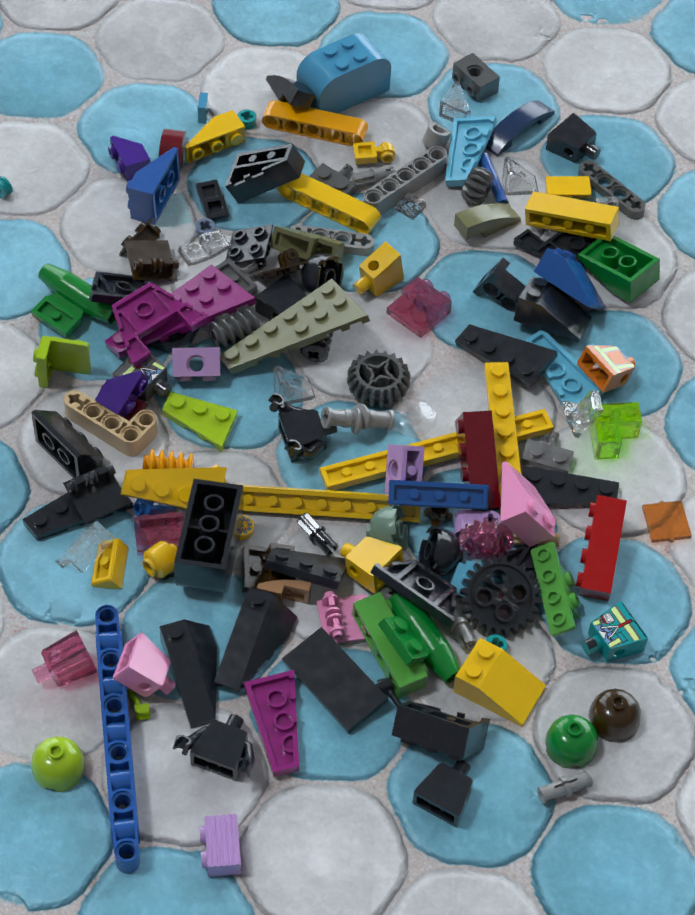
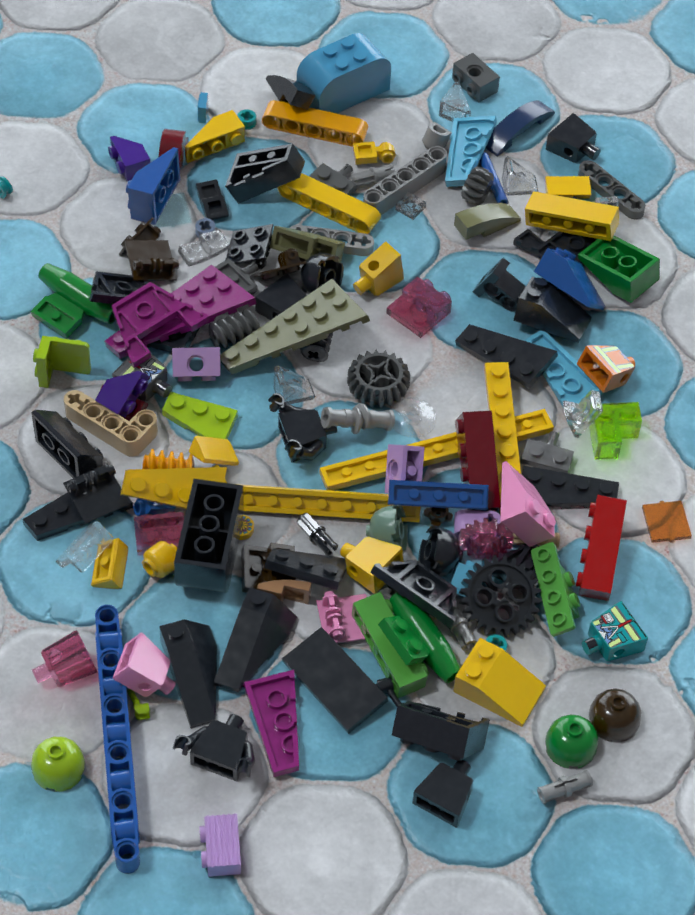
none -> yellow slope [189,436,239,466]

